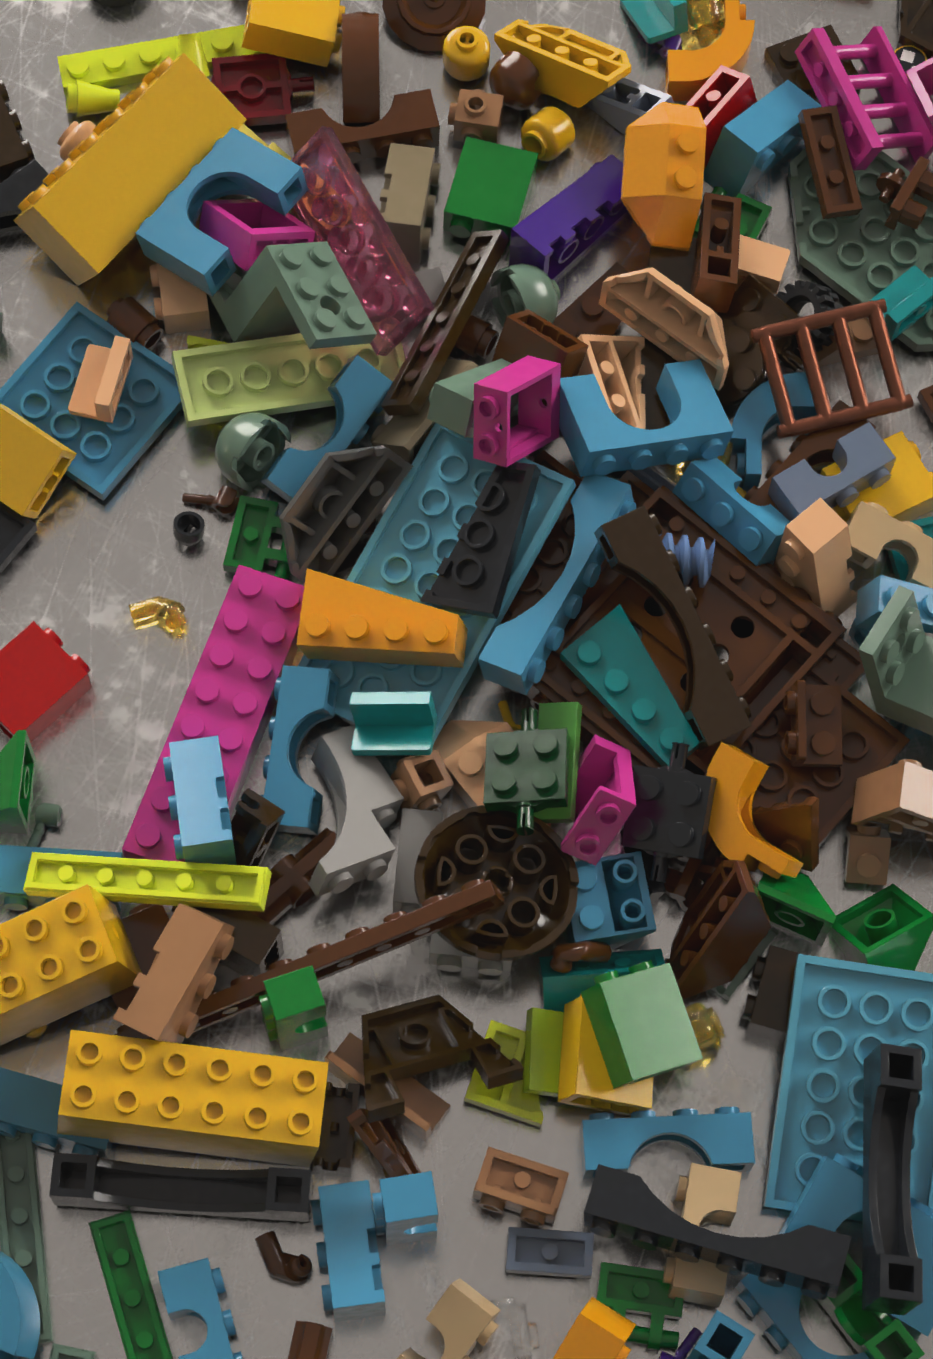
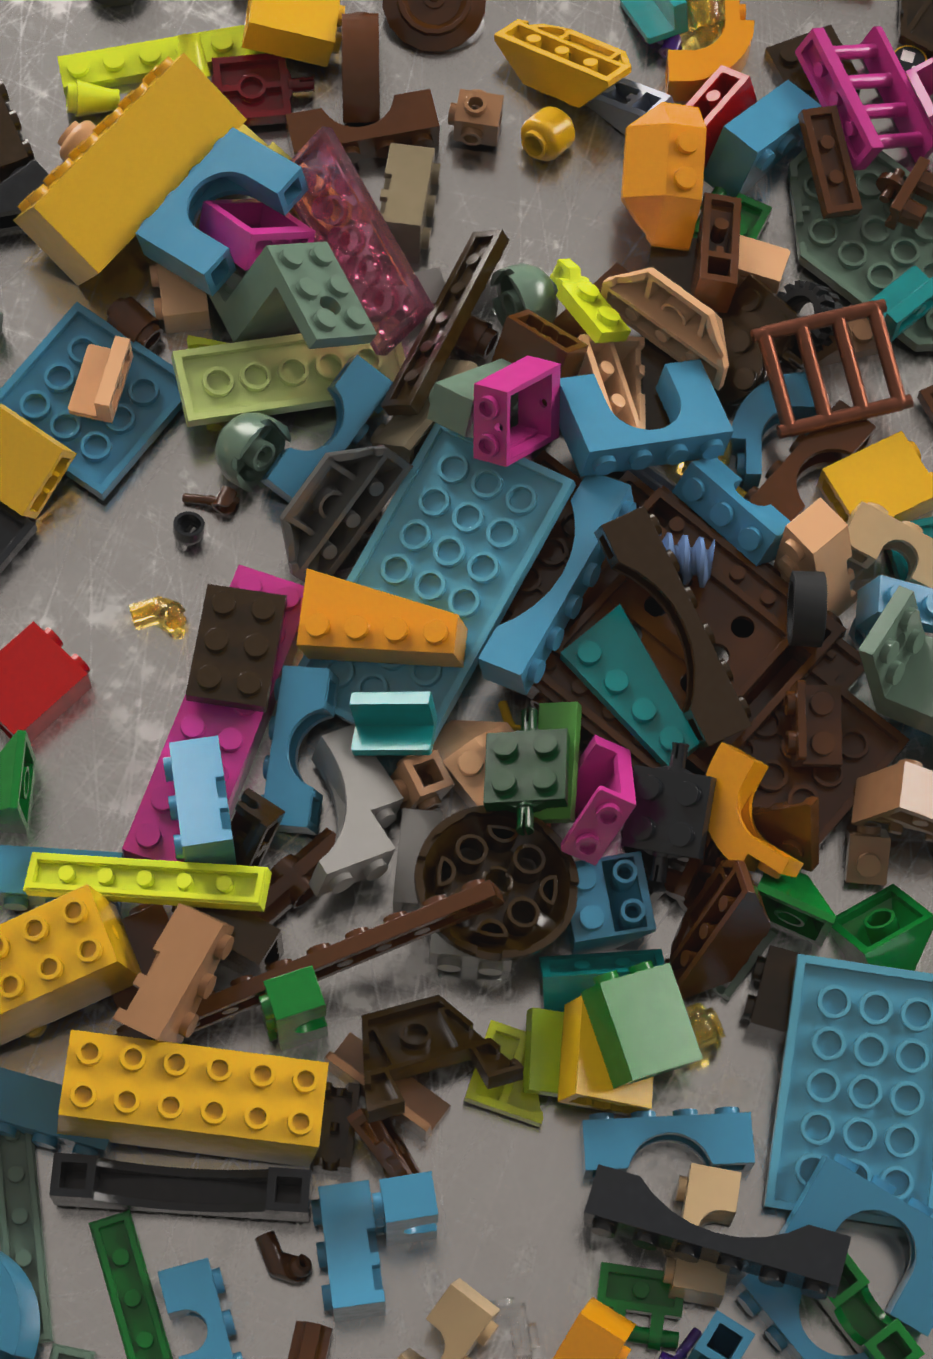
sand green hand [27,803,62,847] -> none
green plate [223,495,291,581] -> none
black wing [420,462,541,619] -> none
yellow head [443,26,490,81] -> none
green brick [443,136,538,246] -> none
medium nougat bracket [472,1146,569,1226] -> none
reddish brown hair [489,51,542,111] -> none
sand blue plate [505,1227,594,1279] -> none
dark purple wedge [509,154,629,281] -> none
reddish brown arm [550,941,612,973] -> none
sand blue arch [768,422,896,521] -> none
black arch [862,1043,923,1316] -> none
none -> dark brown plate [186,584,287,712]
none -> neon yellow hinge [550,258,631,344]
none -> black tyre [787,571,827,647]

